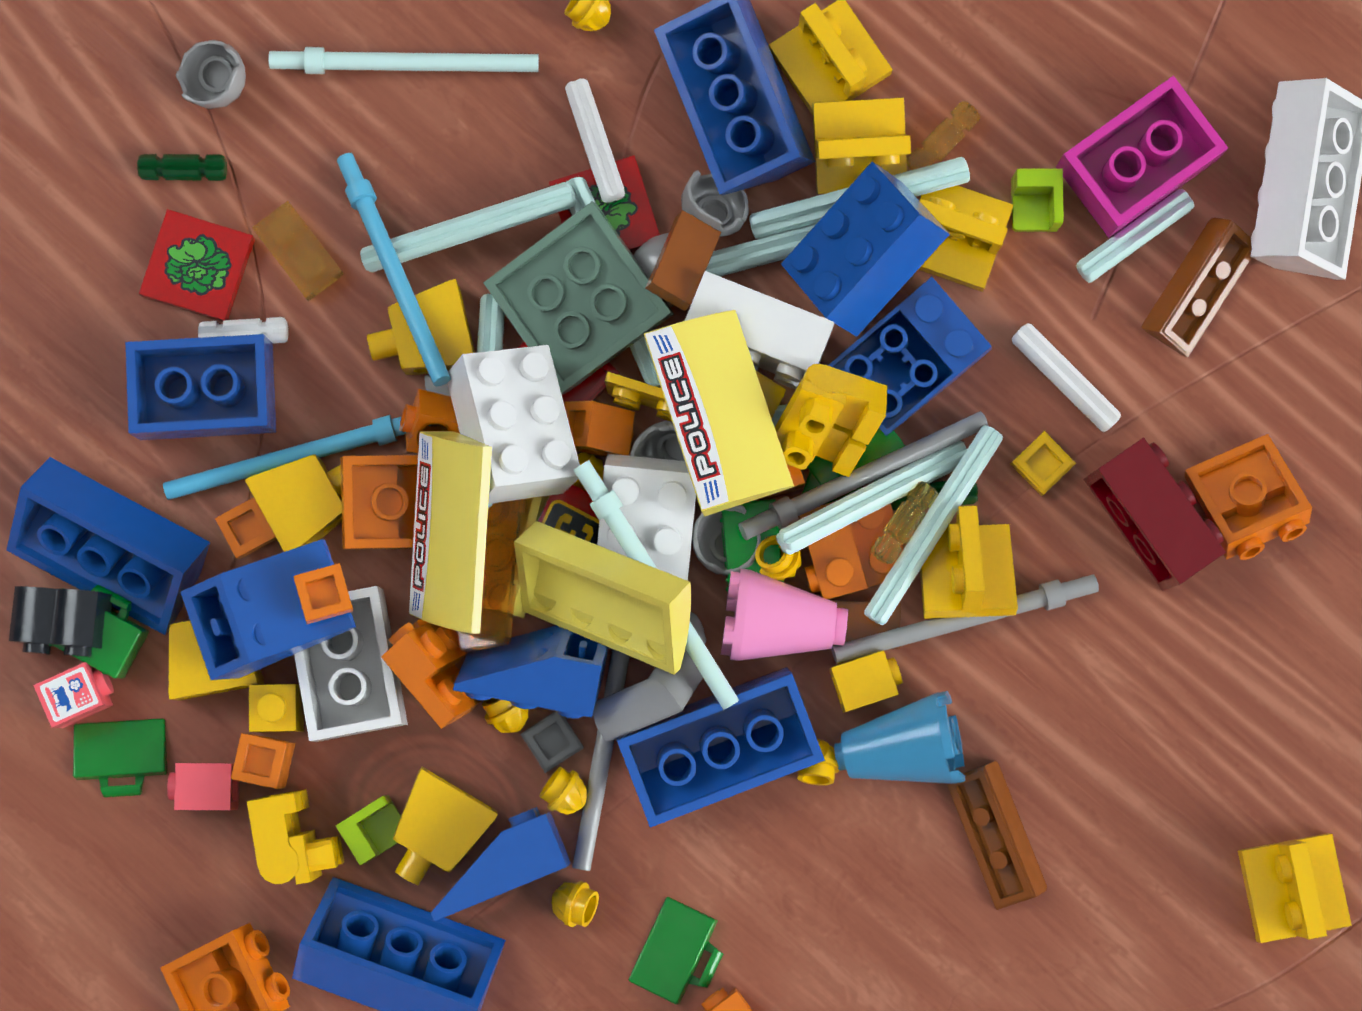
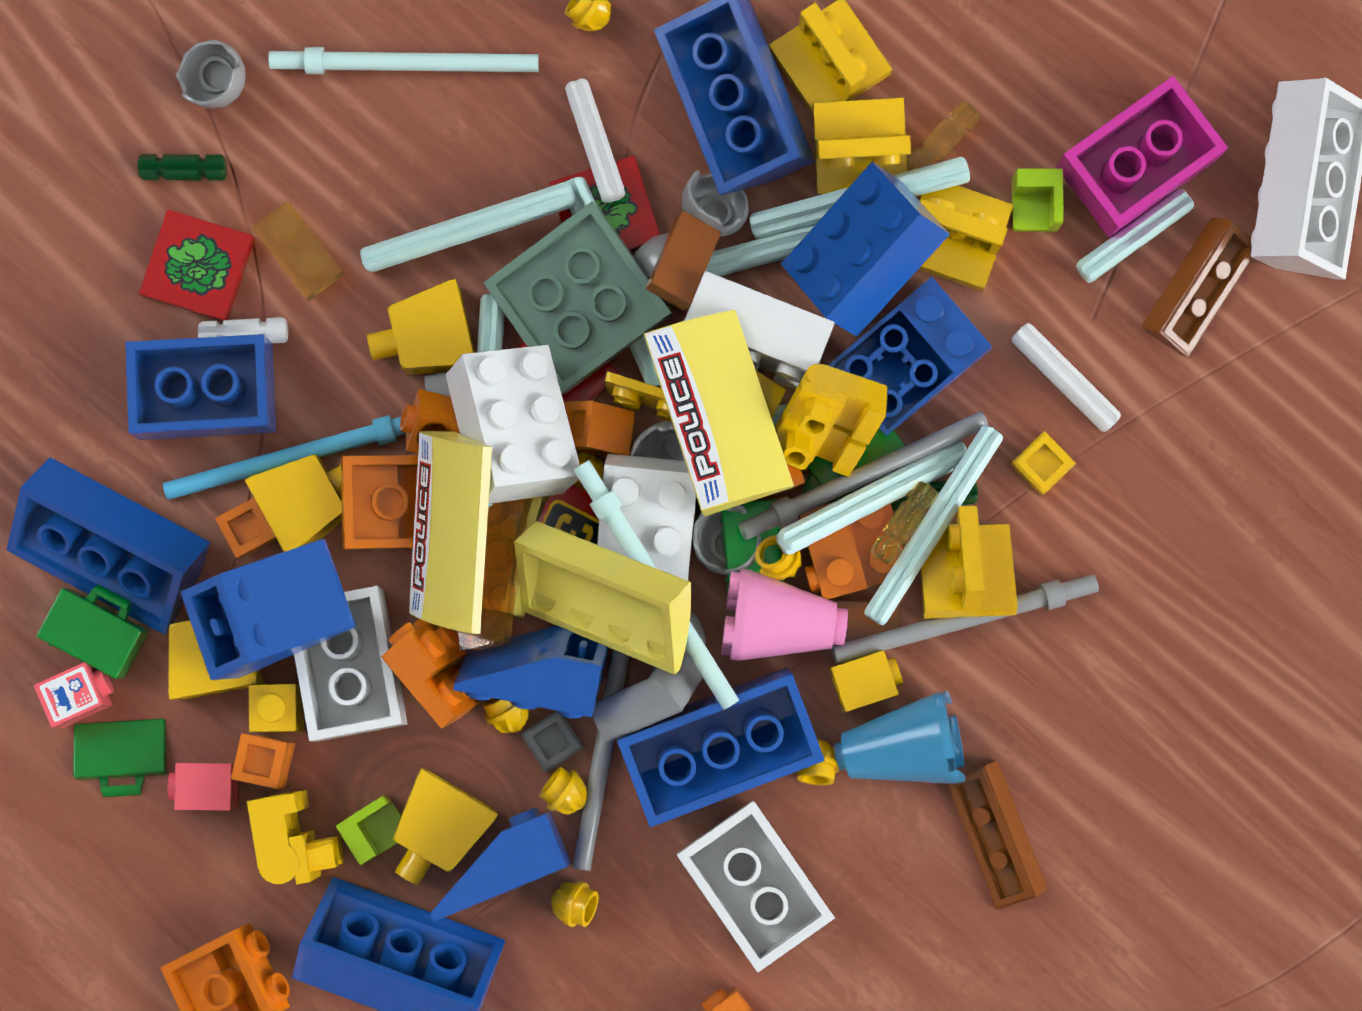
black brick [9,586,112,657] -> none
orange plate [293,563,353,624] -> none
medium azure bar [337,153,451,386] -> none
green piece [628,897,723,1004] -> none
dark red brick [1083,437,1226,591] -> none
orange plate [1185,434,1312,560] -> none
yellow bracket [1238,833,1352,943] -> none
none -> white brick [677,800,835,972]

